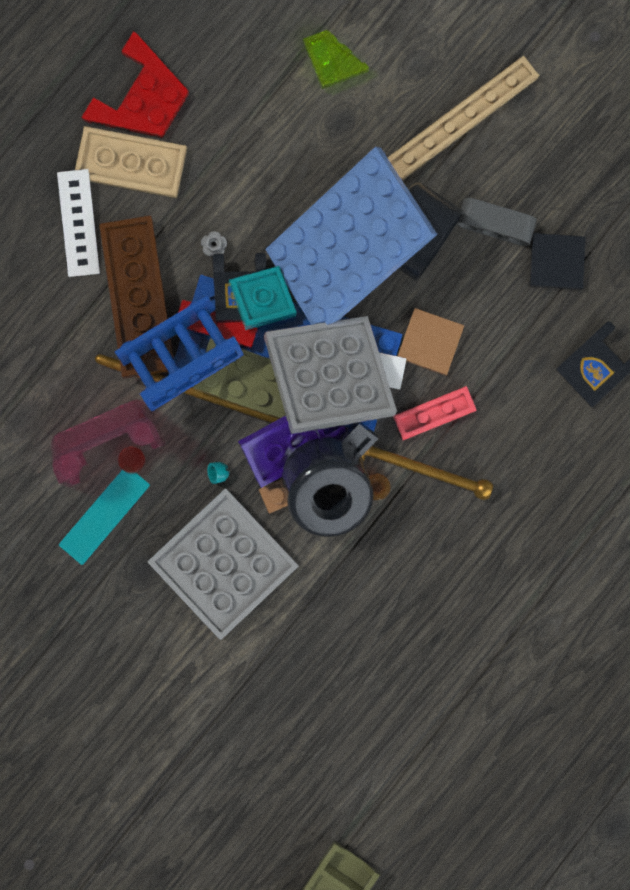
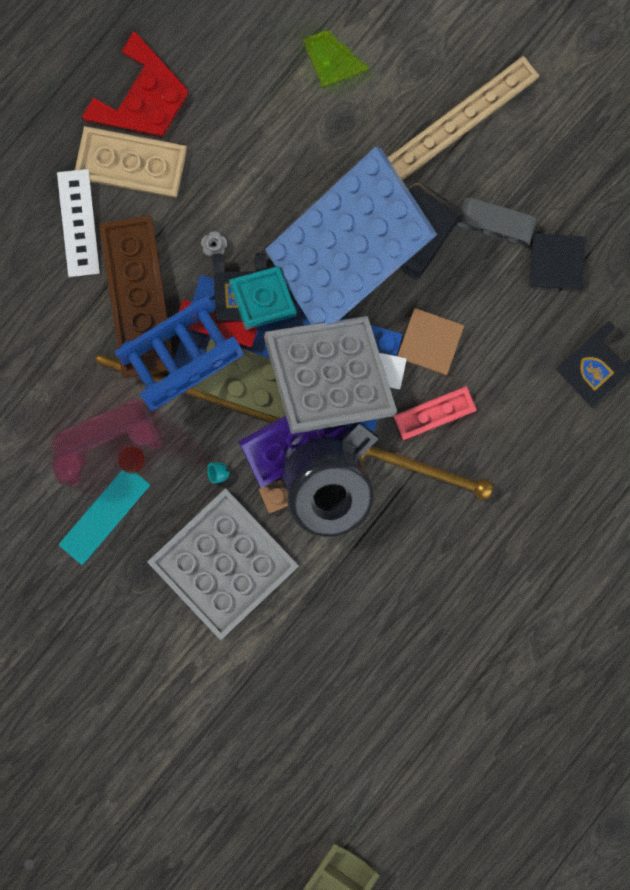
clear orange plate [369,474,390,501] -> none

